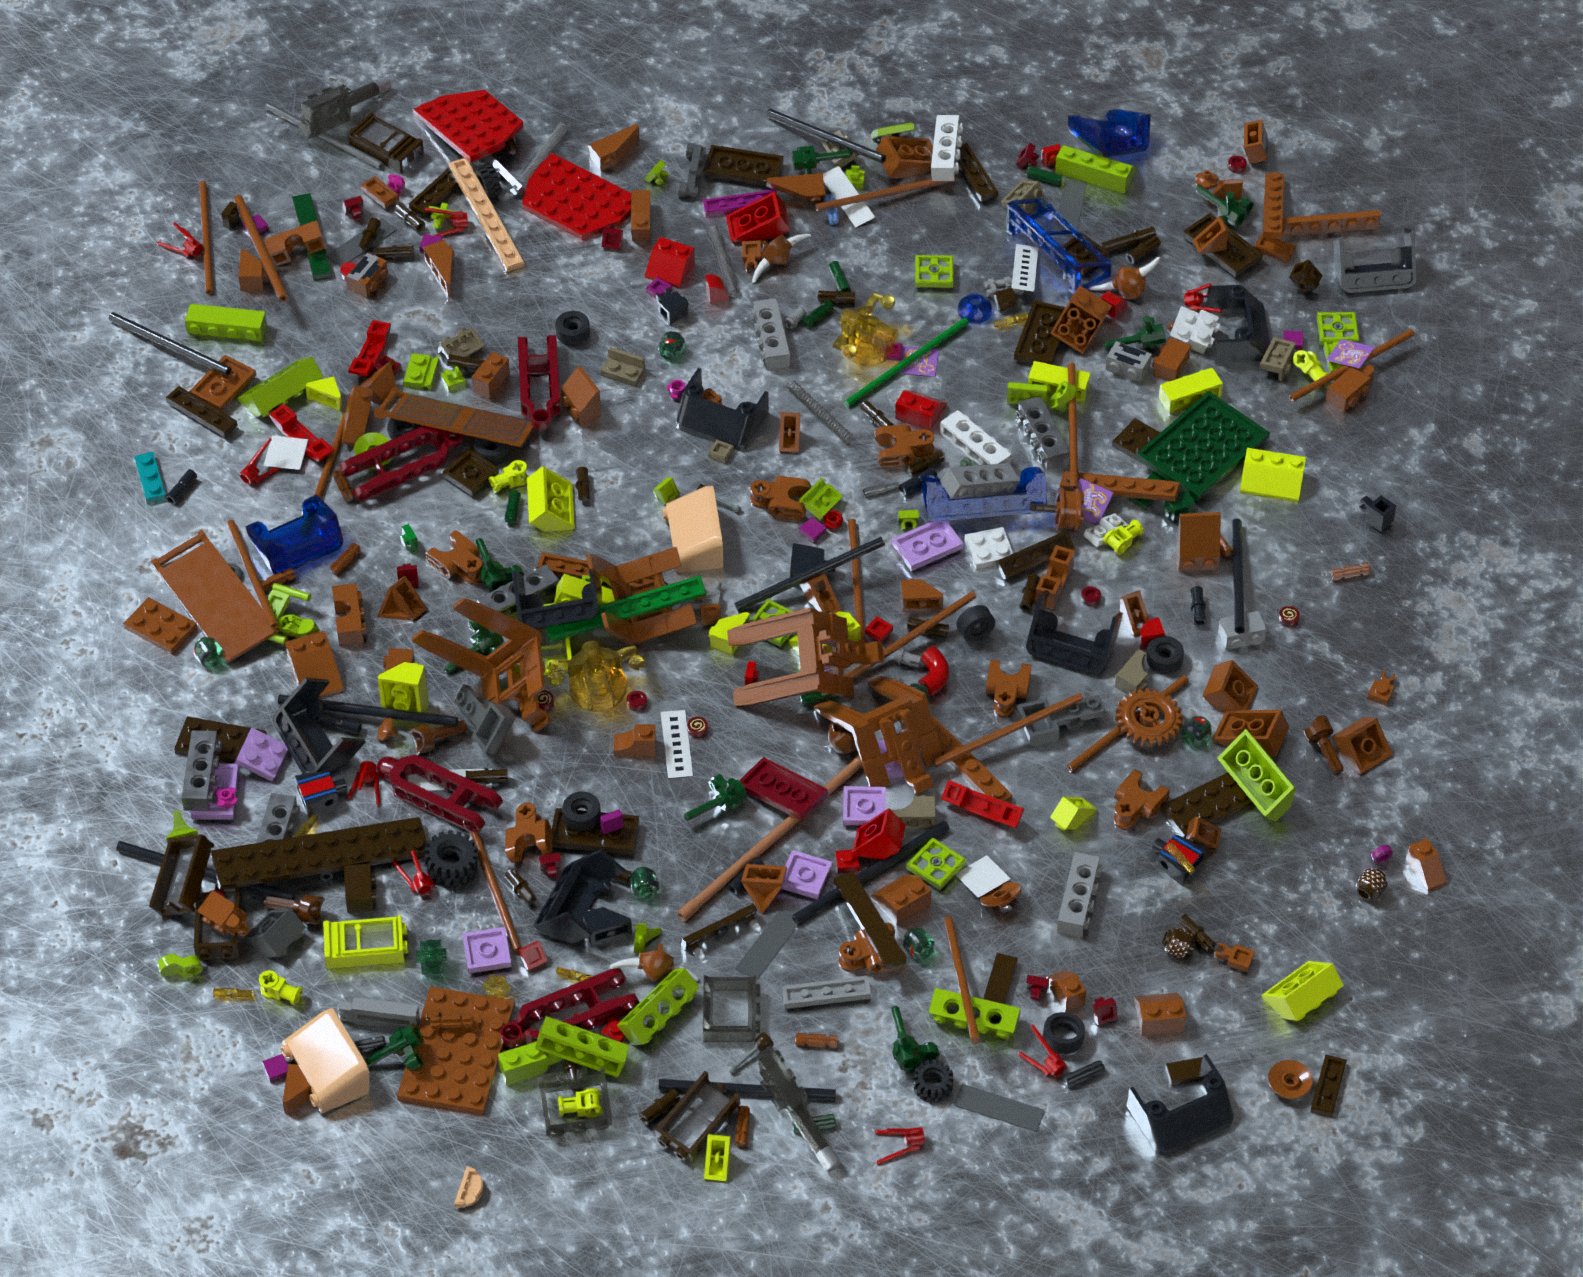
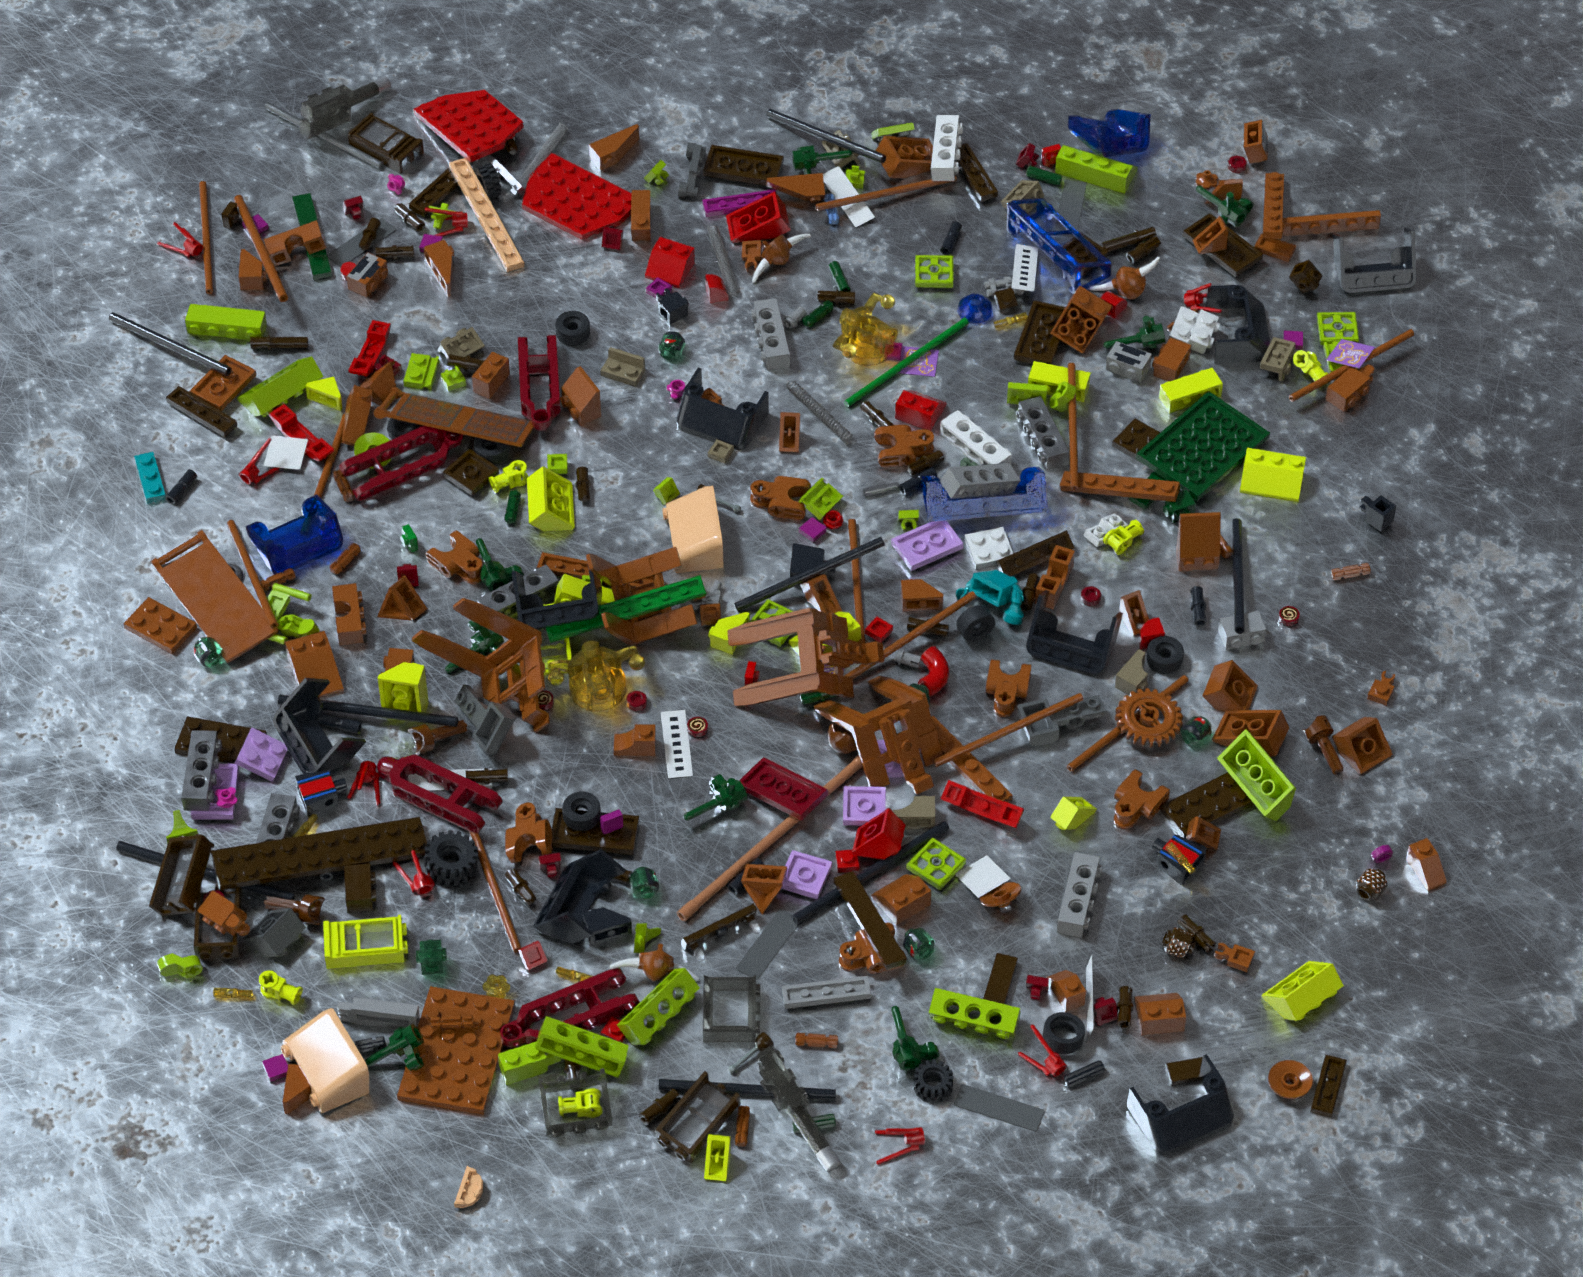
dark orange plate [361,176,399,209] -> none
dark orange plant [377,718,397,741] -> none
lavender plate [462,927,511,974] -> none
dark orange piece [944,916,980,1044] -> none
dark orange wheel [1030,487,1085,533] -> none
medium lavender sticker [1074,478,1114,525] -> none
none -> dark brown axle [250,335,308,350]
none -> lime plate [547,454,568,474]
none -> black piece [940,221,962,255]
none -> teal torso [956,570,1024,625]
none -> white sticker [1086,955,1093,1042]
none -> dark brown pin [1116,986,1134,1029]

